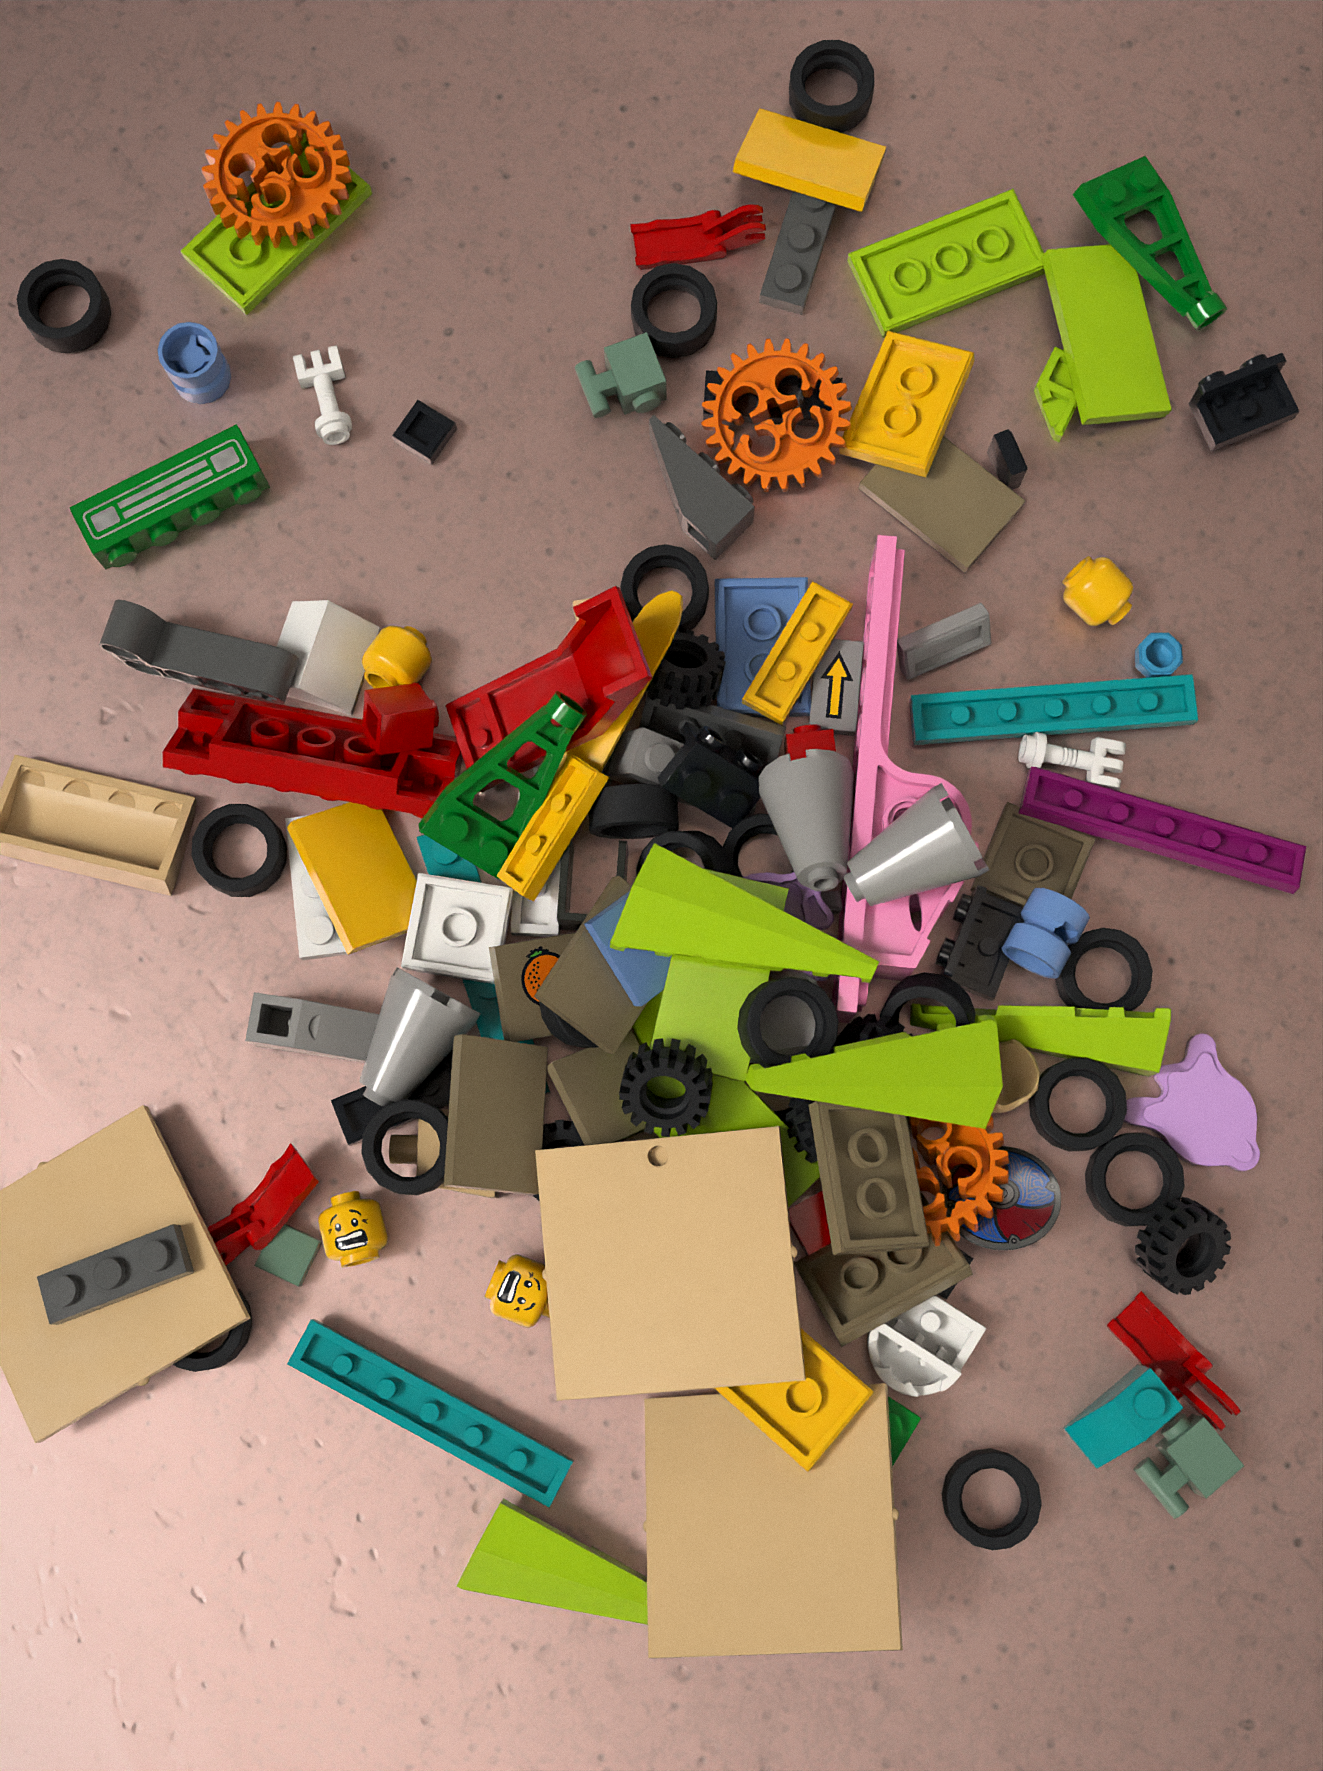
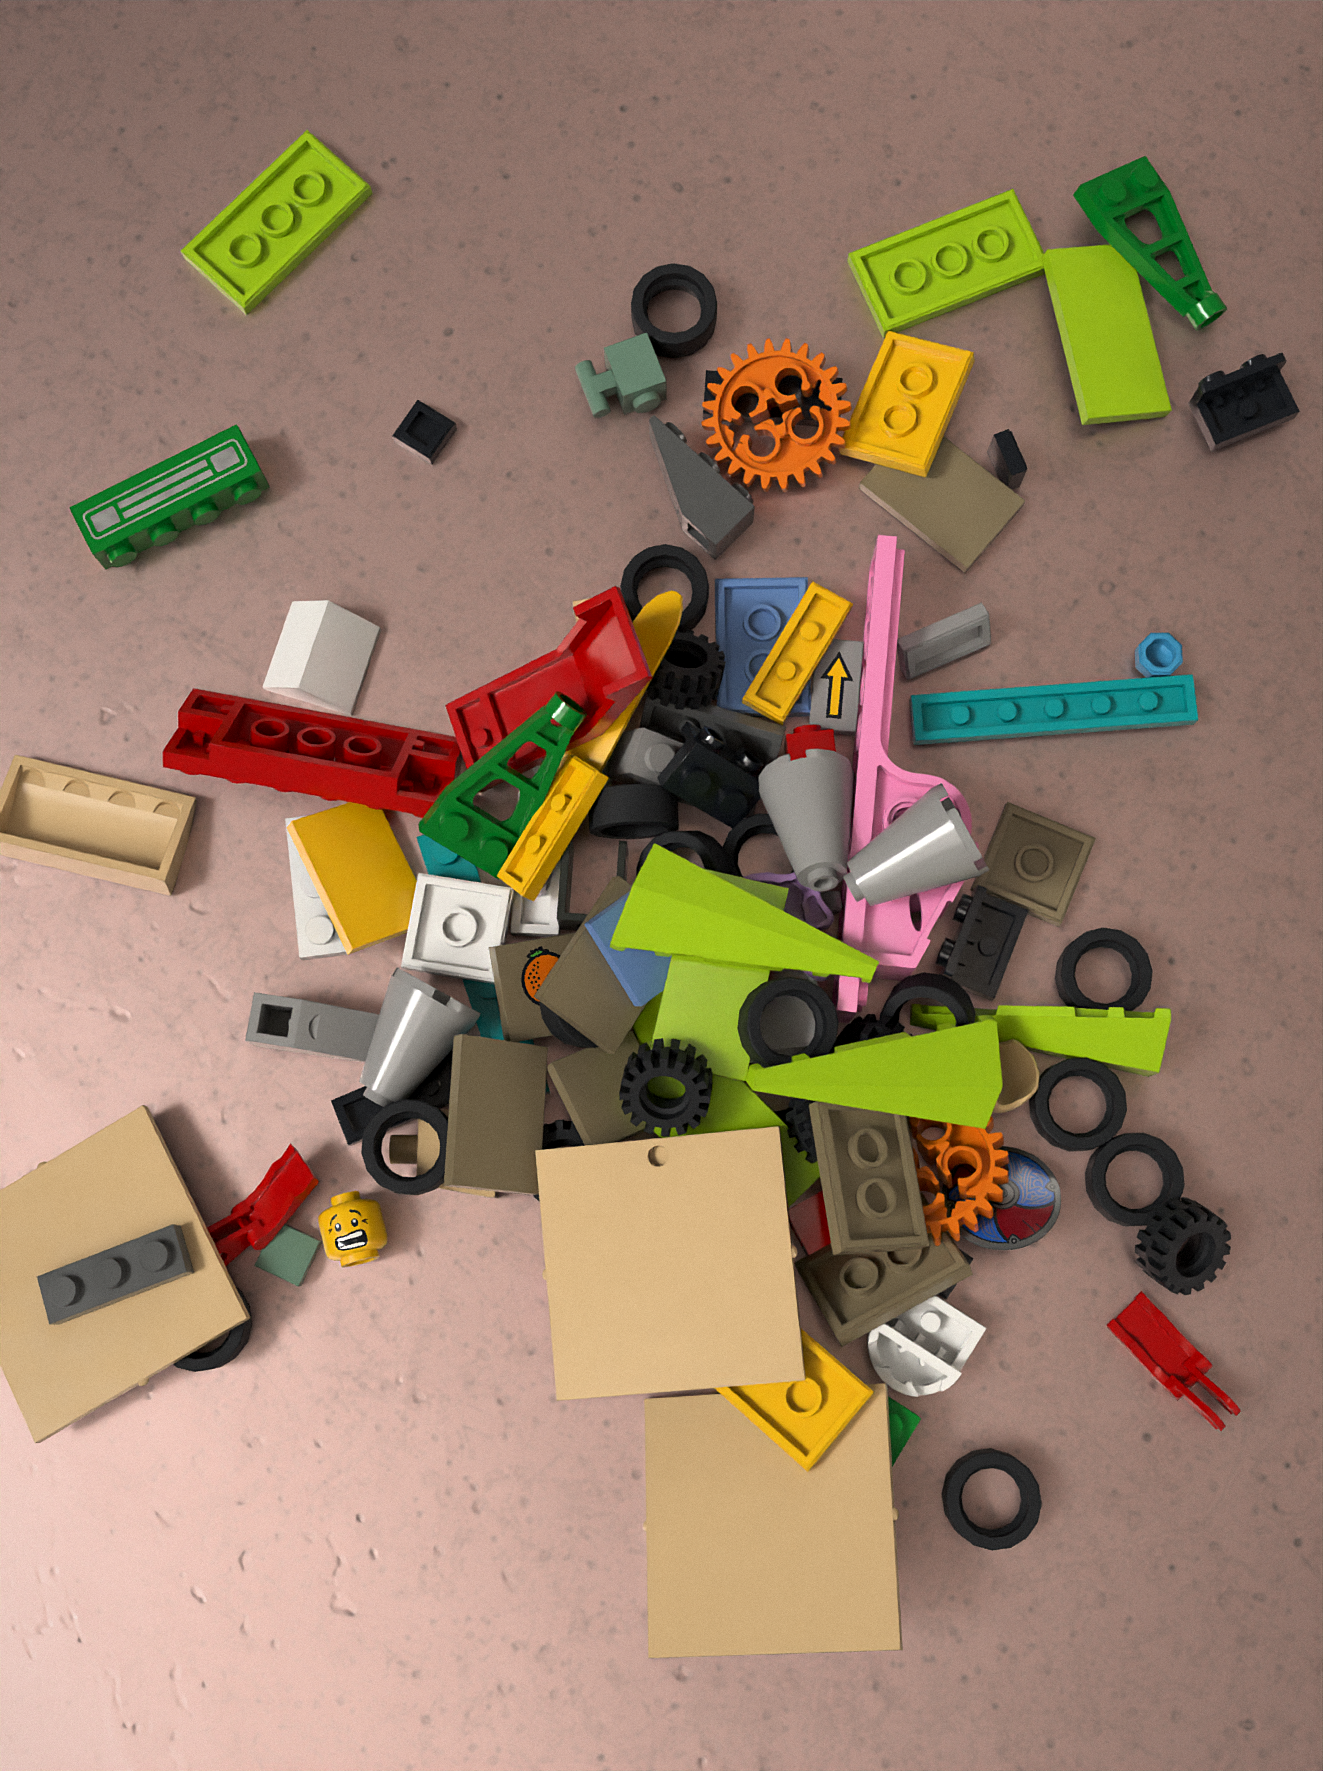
black tyre [16,259,111,354] -> none
dark grey beam [99,599,300,705] -> none
medium blue wheel [158,322,231,404] -> none
black tyre [191,804,287,897] -> none
orange gear [202,101,352,248] -> none
teal plate [287,1319,574,1508] -> none
white hinge [293,345,352,445] -> none
yellow head [362,626,432,689] -> none
red brick [362,683,439,755] -> none
lime wedge [457,1498,648,1625] -> none
yellow head [484,1254,550,1328] -> none
red arm [630,204,766,270] -> none
yellow tile [733,108,886,212] -> none
dark grey plate [759,191,837,315] -> none
black tyre [789,40,875,133] -> none
medium blue wheel [1002,888,1090,979] -> none
white hinge [1018,732,1126,791] -> none
magenta tile [1018,766,1307,894] -> none
lime tile [1034,346,1077,442] -> none
yellow head [1062,556,1133,626] -> none
teal slope [1063,1364,1183,1468] -> none
lavender tile [1124,1034,1260,1171] -> none
sand green brick [1134,1413,1244,1519] -> none

